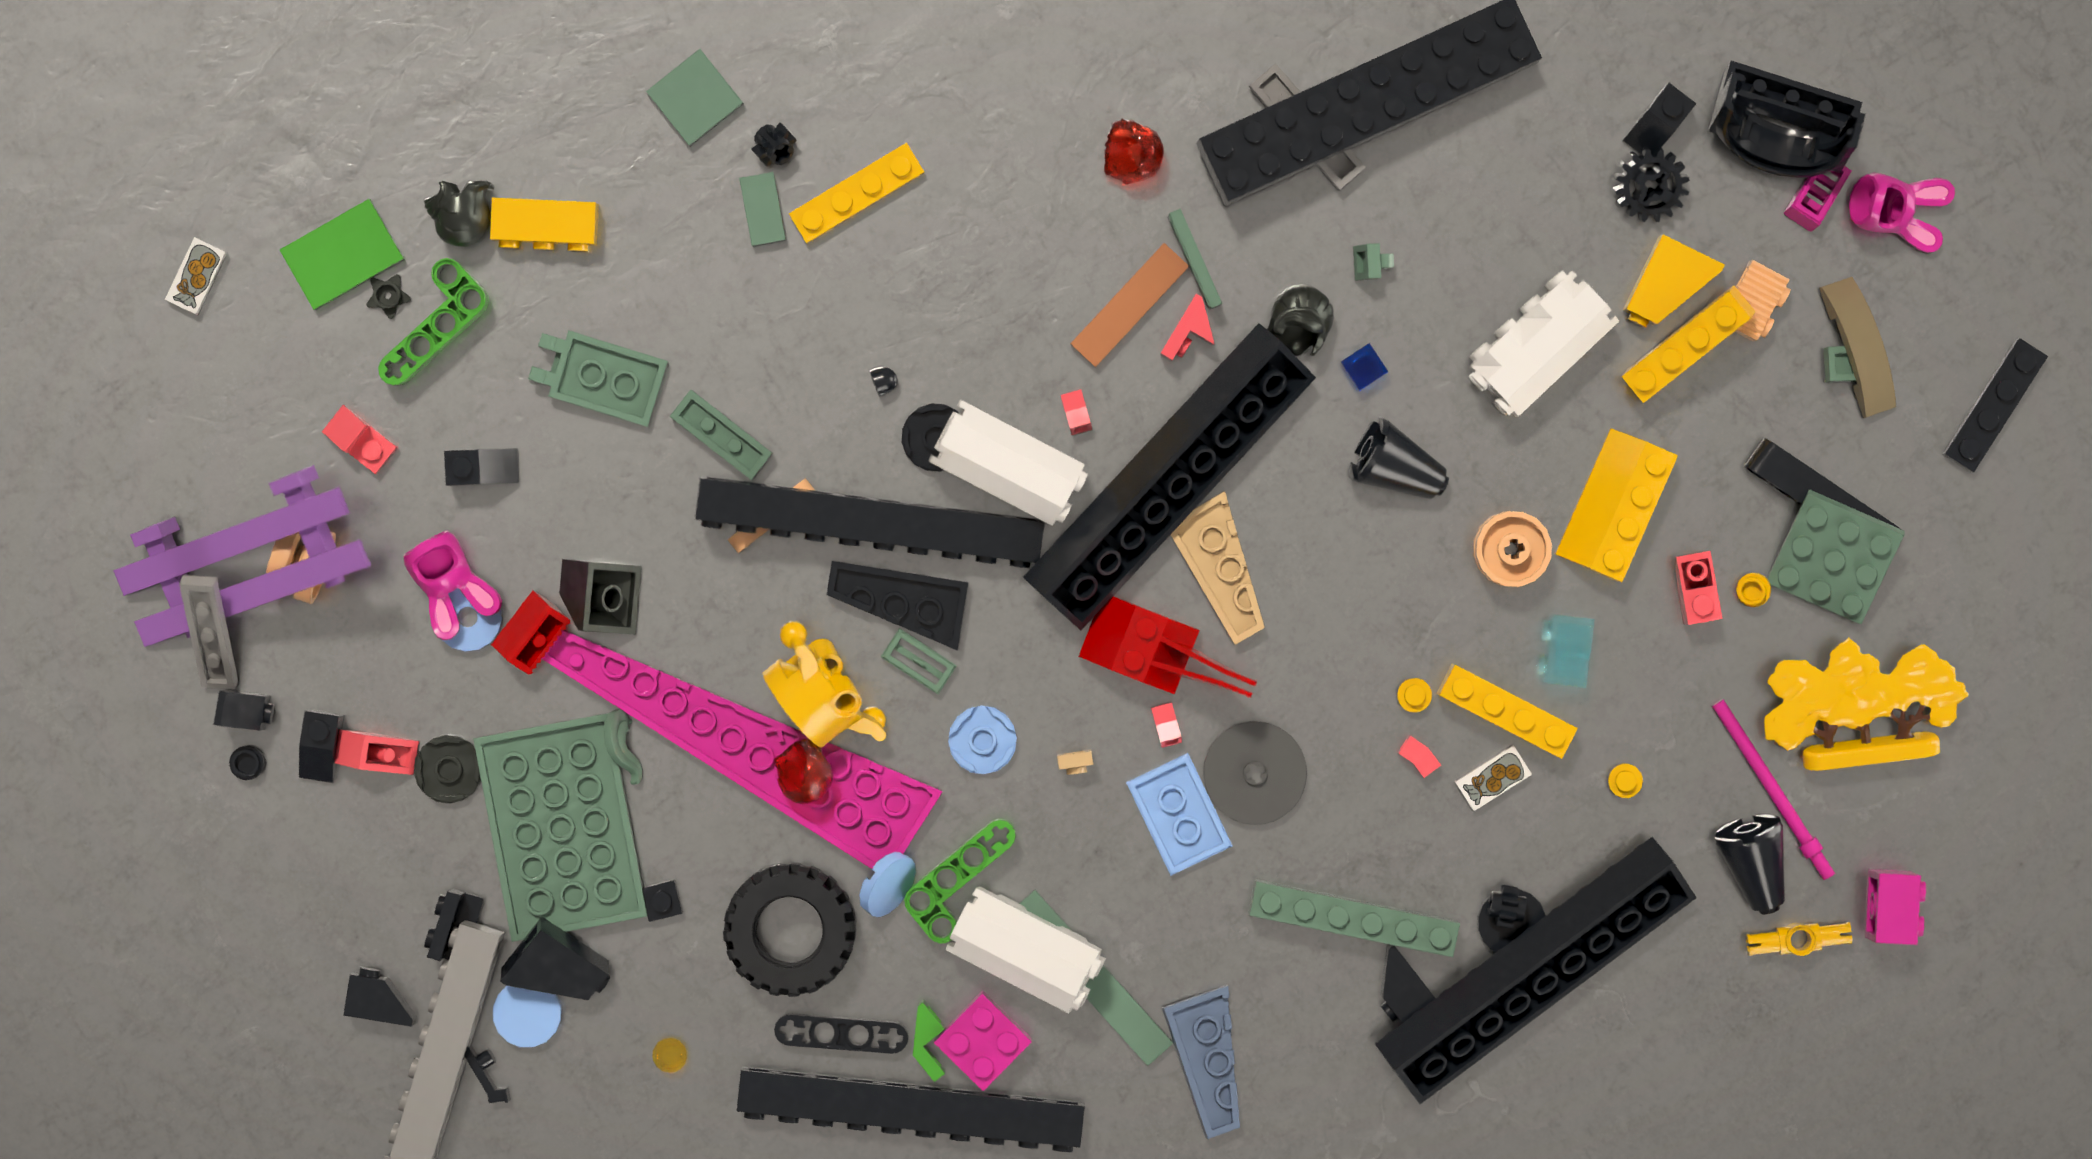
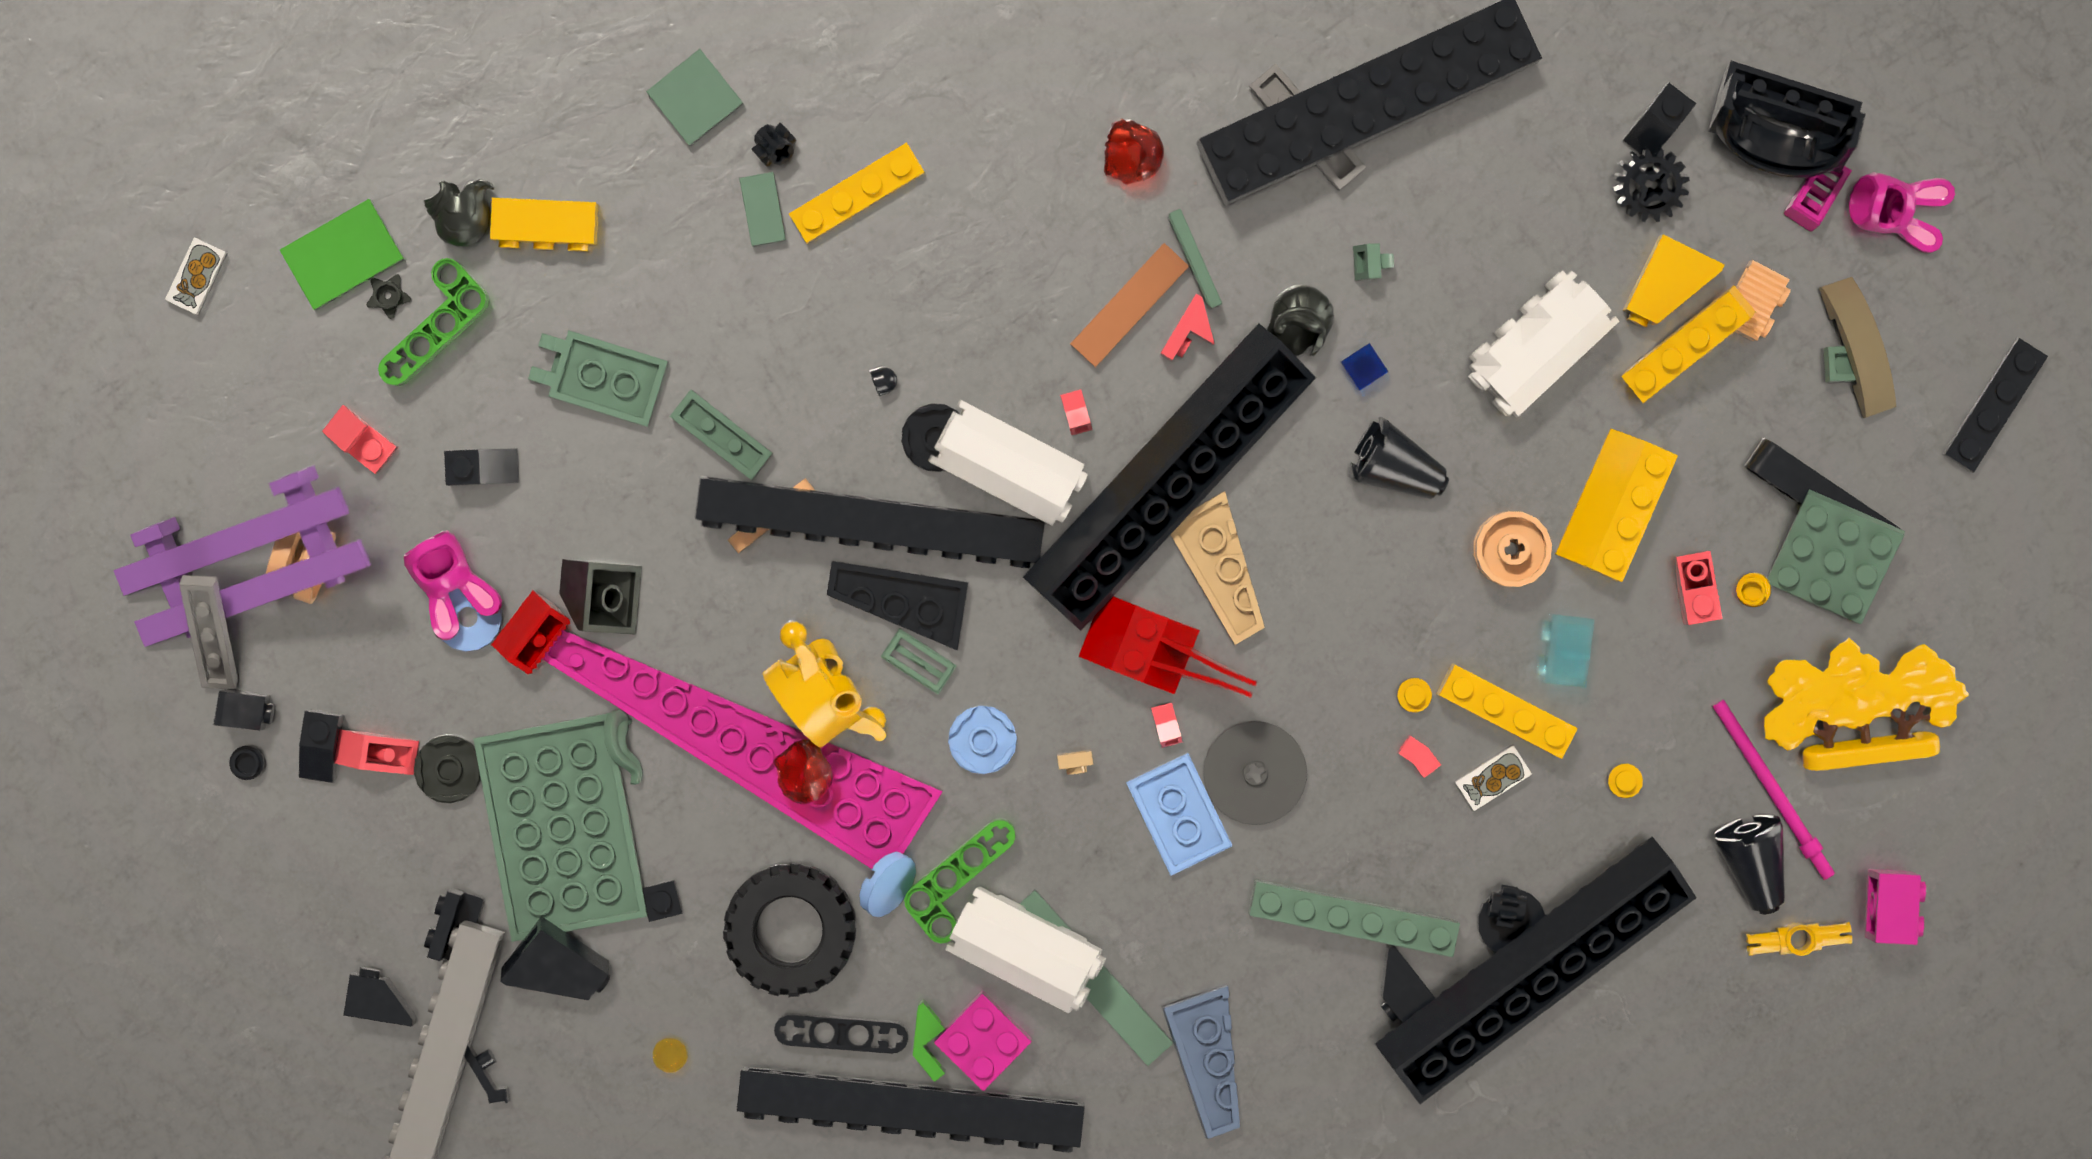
light blue tile [493,986,562,1047] -> none

